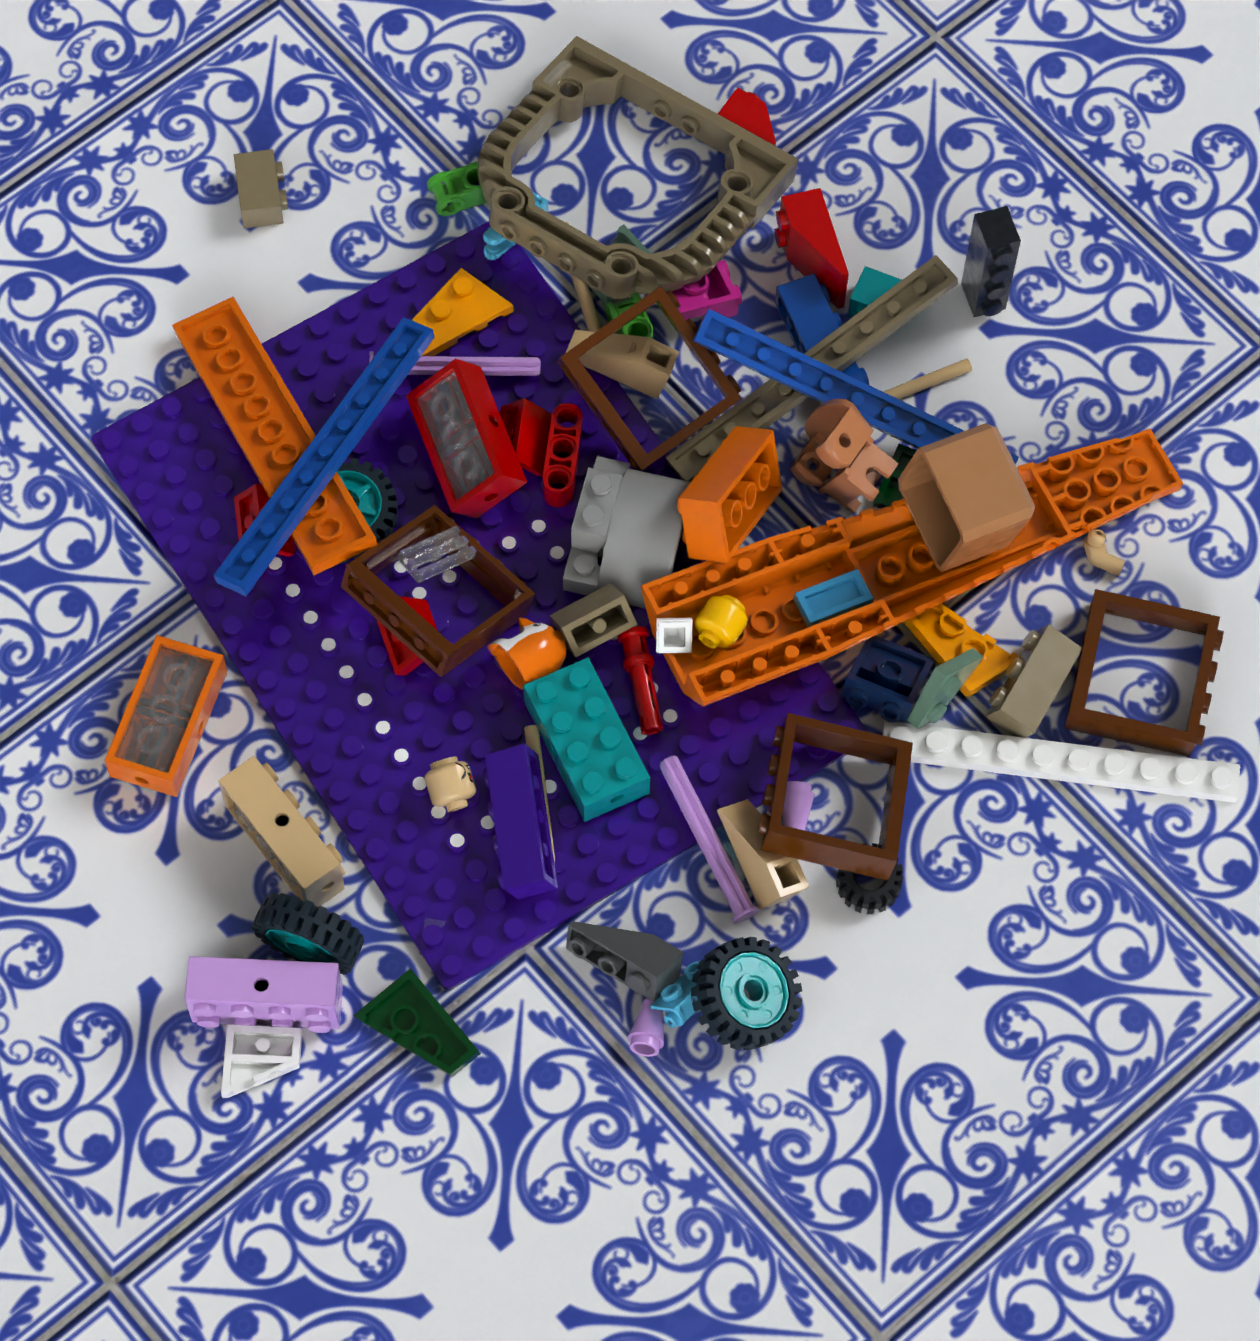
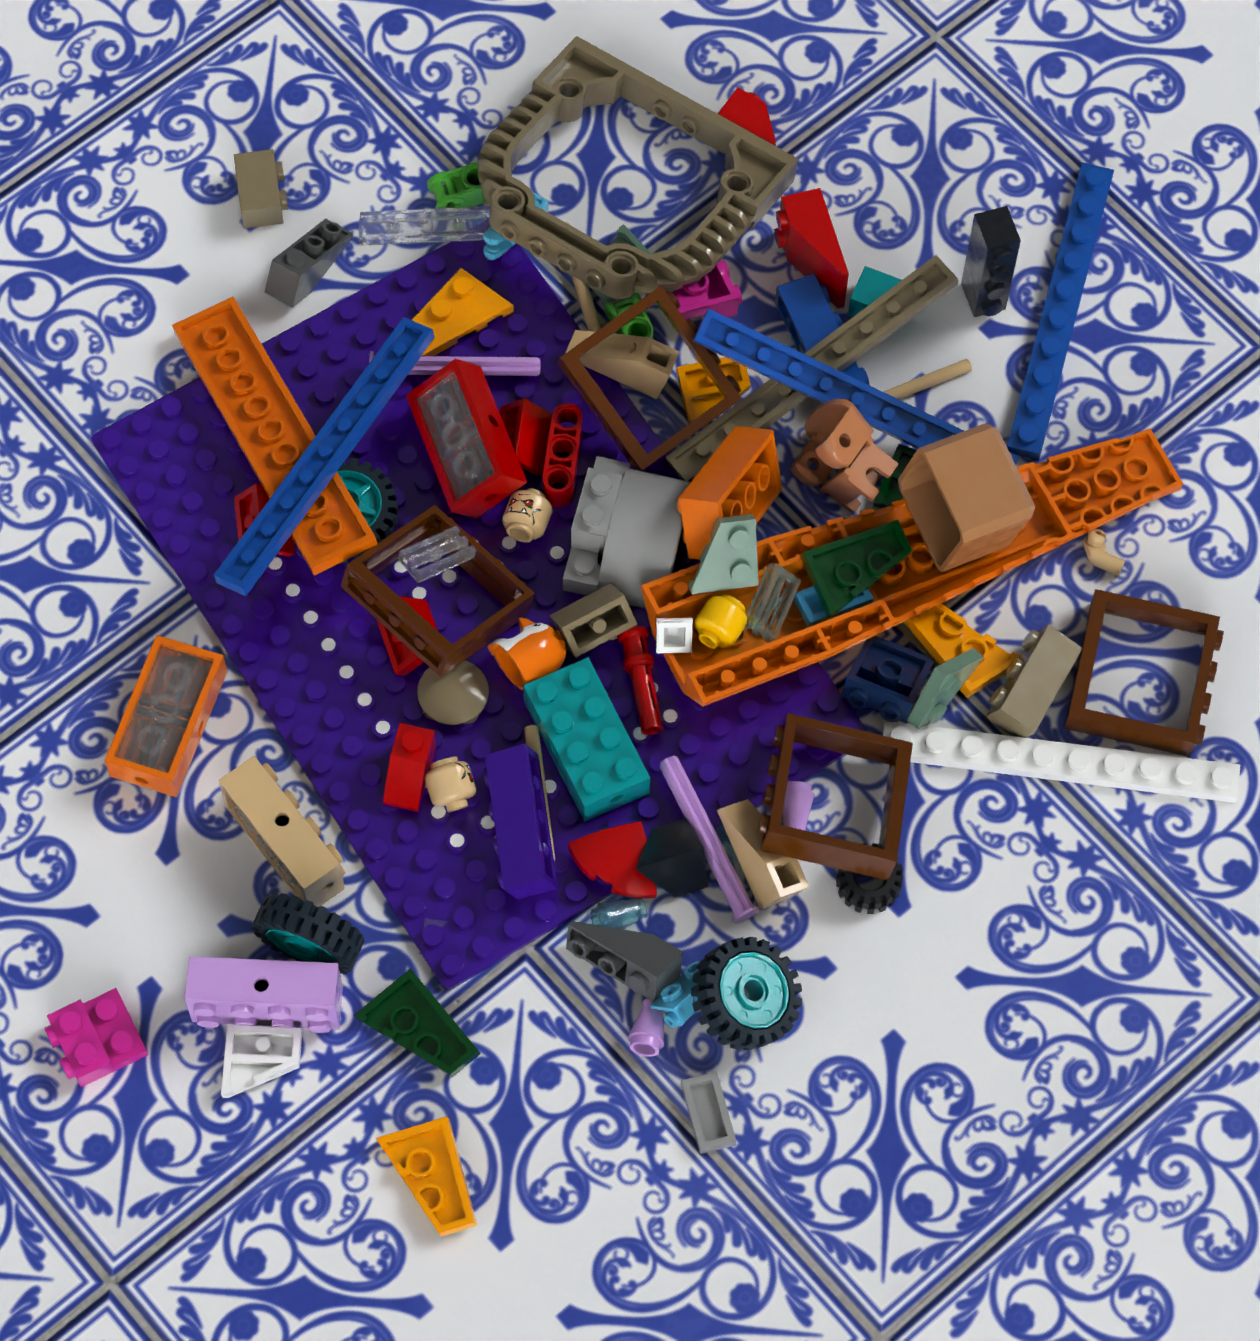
none -> dark pink plate [44,988,148,1087]
none -> dark grey slope [265,219,353,308]
none -> clear tile [358,206,491,246]
none -> light orange wing [376,1116,478,1237]
none -> red slope [383,723,436,812]
none -> dark tan dish [417,660,489,725]
none -> tan head [502,488,553,542]
none -> red brick [567,821,657,899]
none -> clear light blue cone [591,898,648,929]
none -> black slope [635,818,709,898]
none -> light orange wing [676,357,751,424]
none -> light grey tile [681,1071,736,1154]
none -> sand green wing [688,514,759,594]
none -> clear light blue tile [745,563,801,643]
none -> dark green wing [800,520,912,620]
none -> blue plate [1007,162,1114,460]

